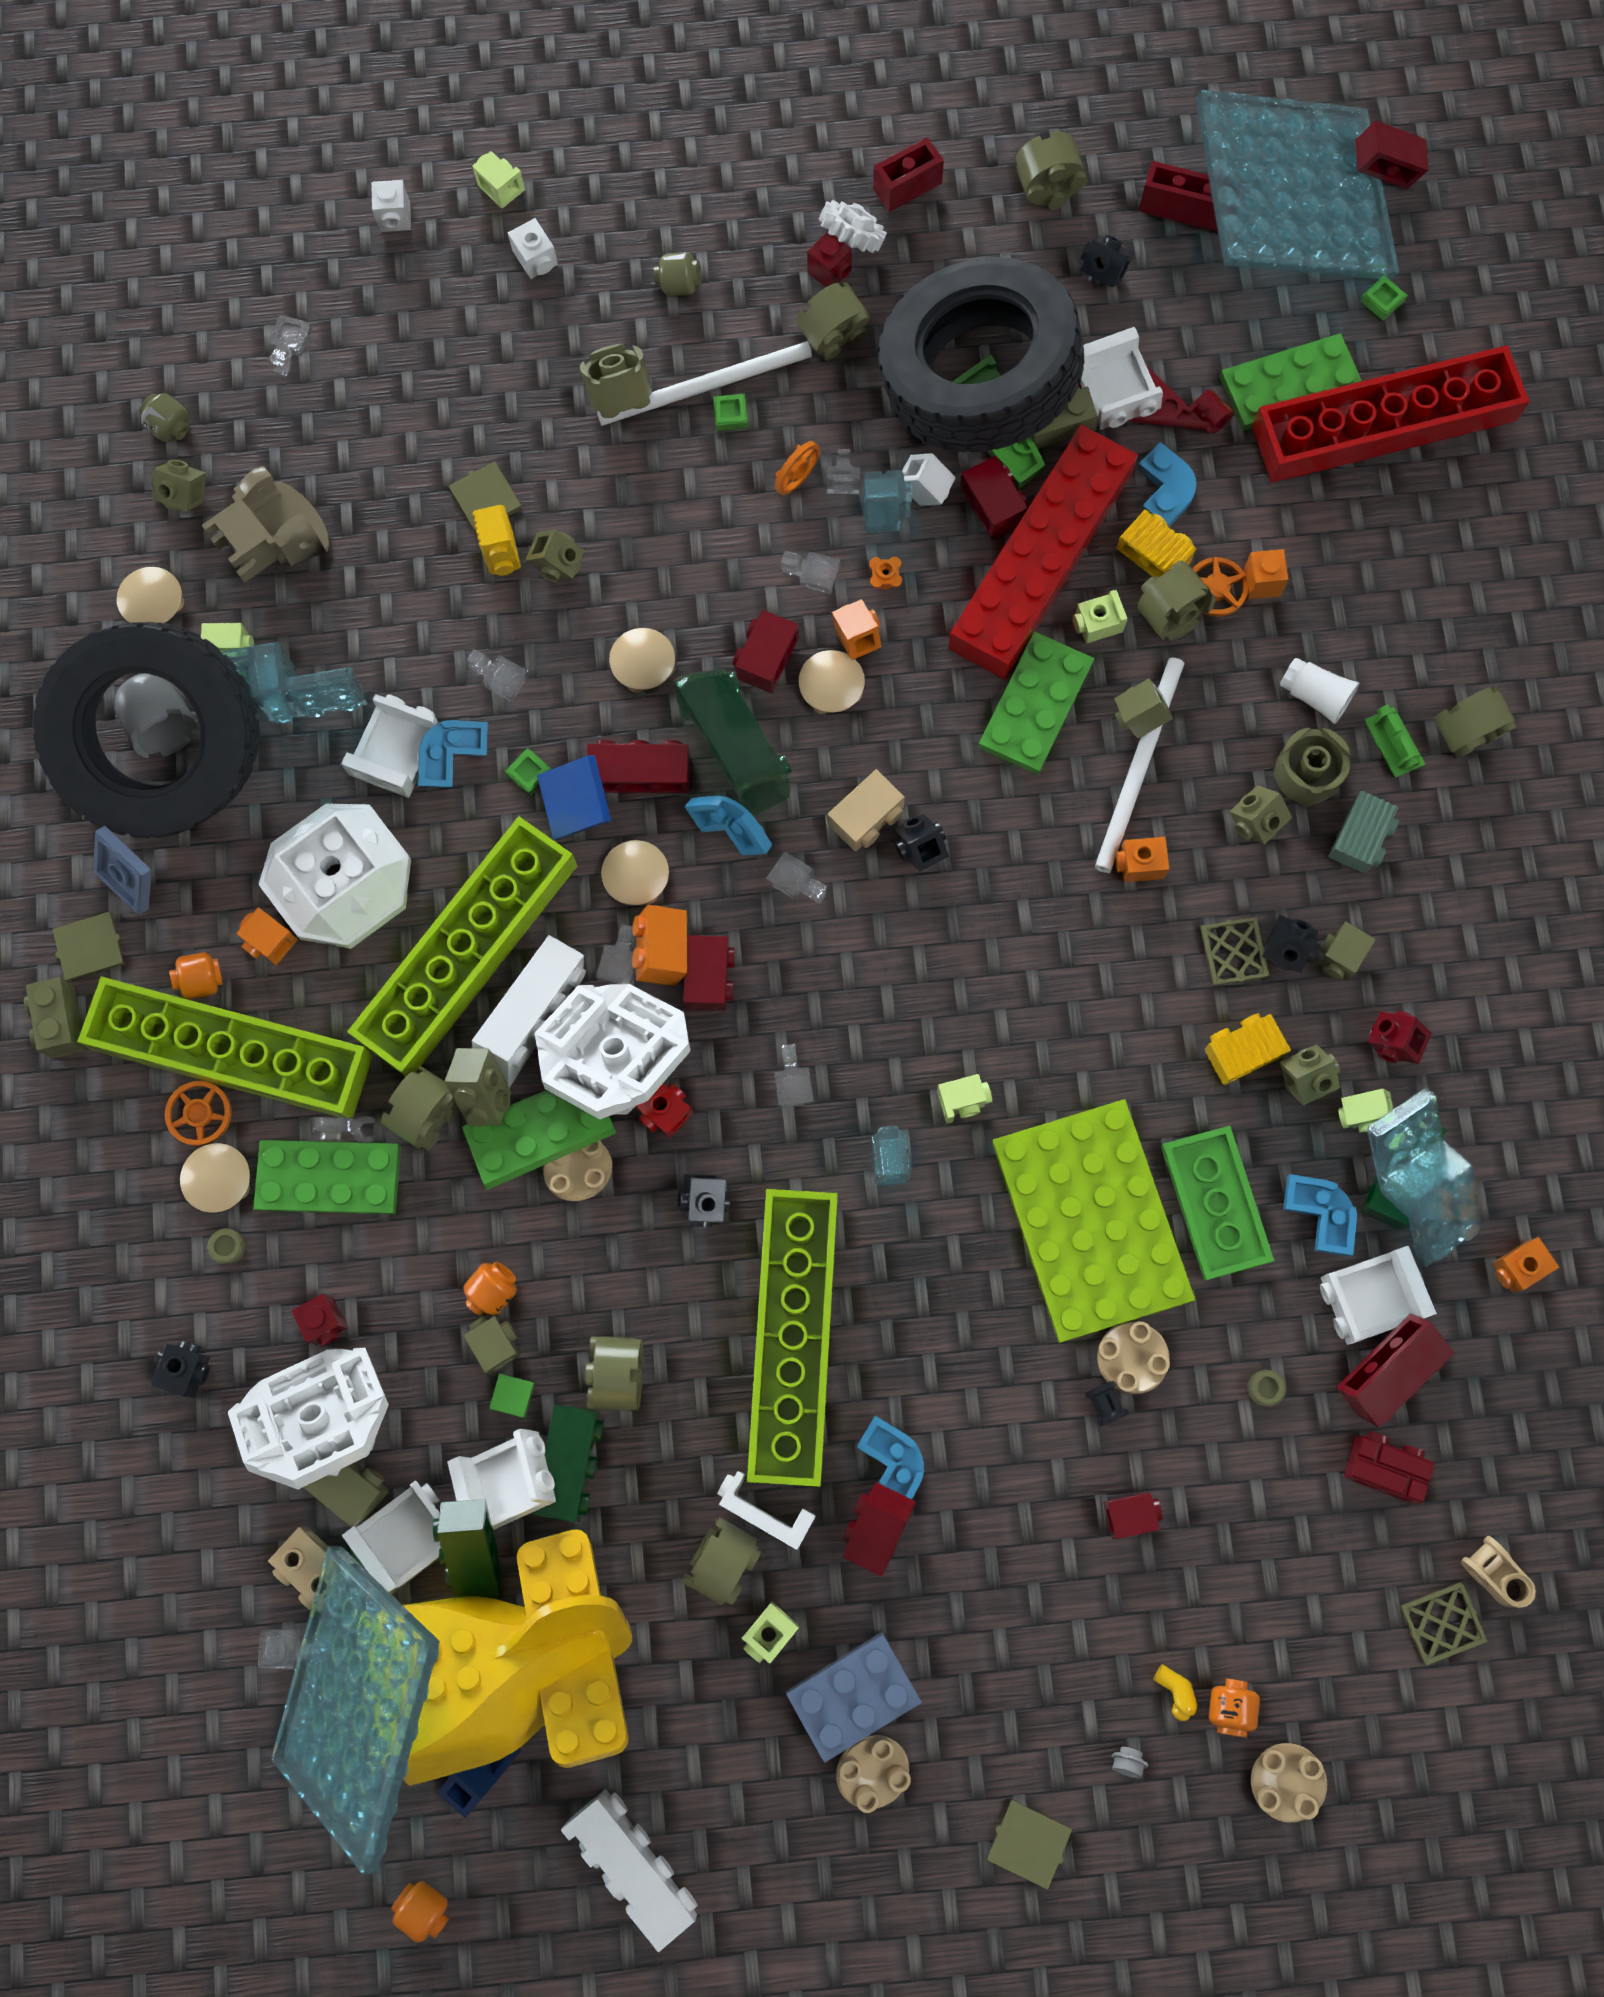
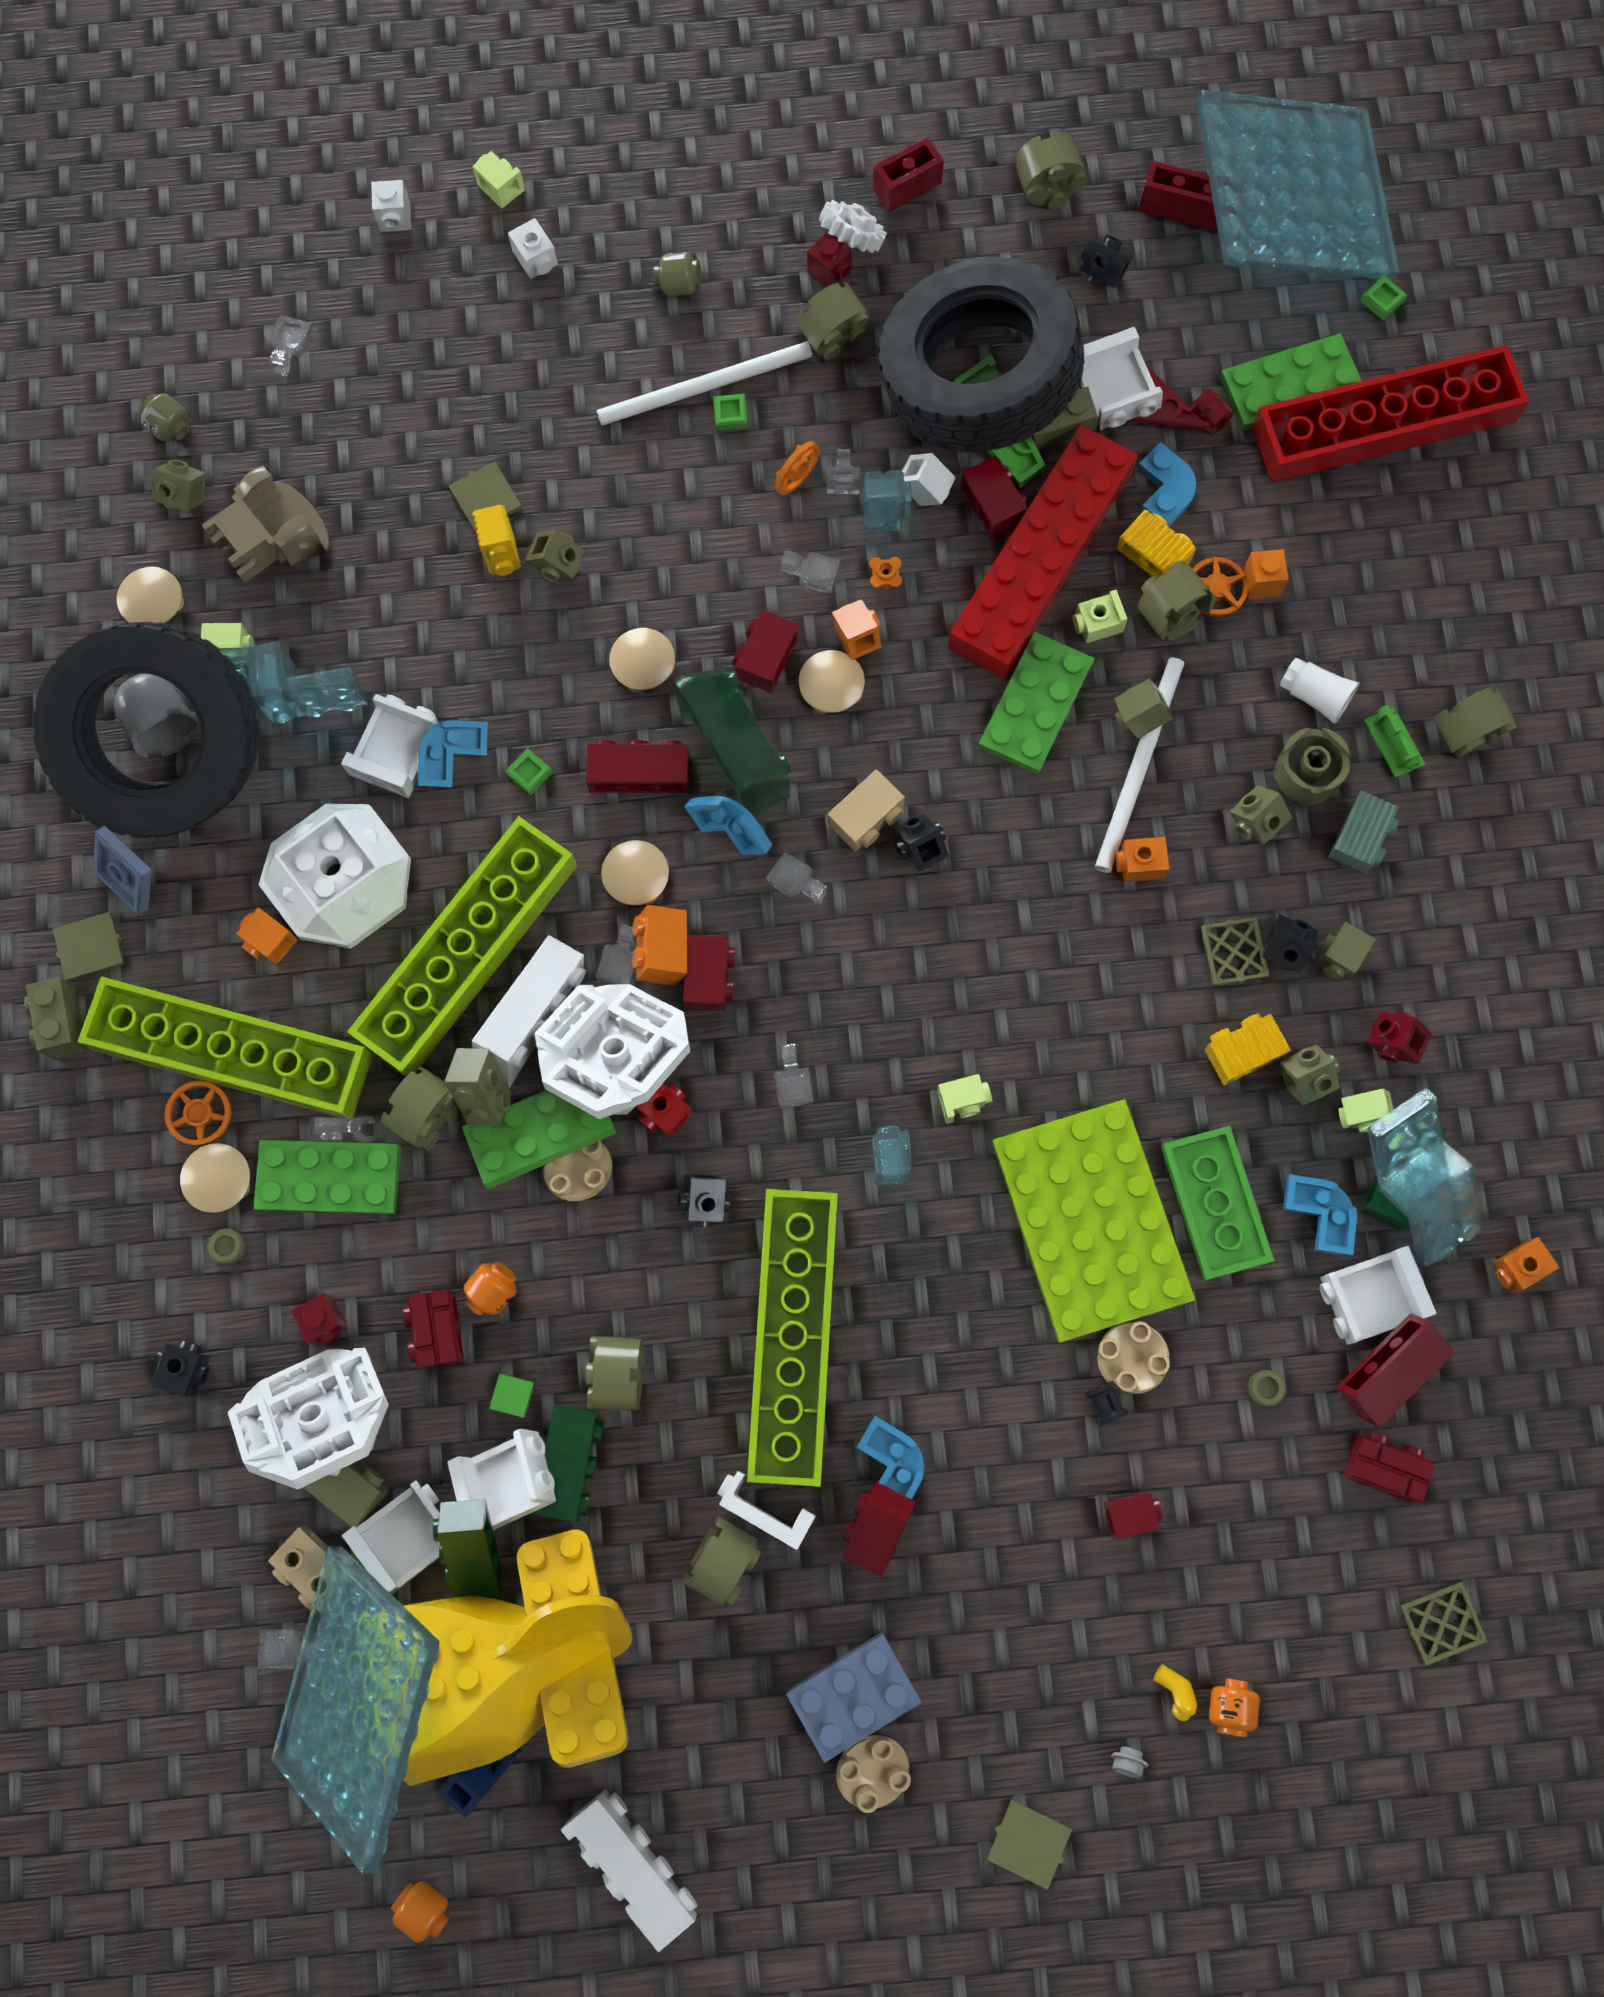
orange head [169,952,223,1000] -> none
olive brick [463,1315,521,1375] -> none
clear plate [467,649,529,702] -> none
blue tile [537,755,611,840] -> none
olive brick [580,344,652,418] -> none
yellowish green brick [742,1601,799,1663] -> none
tan dish [1251,1743,1327,1822] -> none
dark red brick [1355,120,1429,189] -> none
tan piece [1461,1536,1536,1608] -> none
none -> dark red brick [403,1289,465,1370]

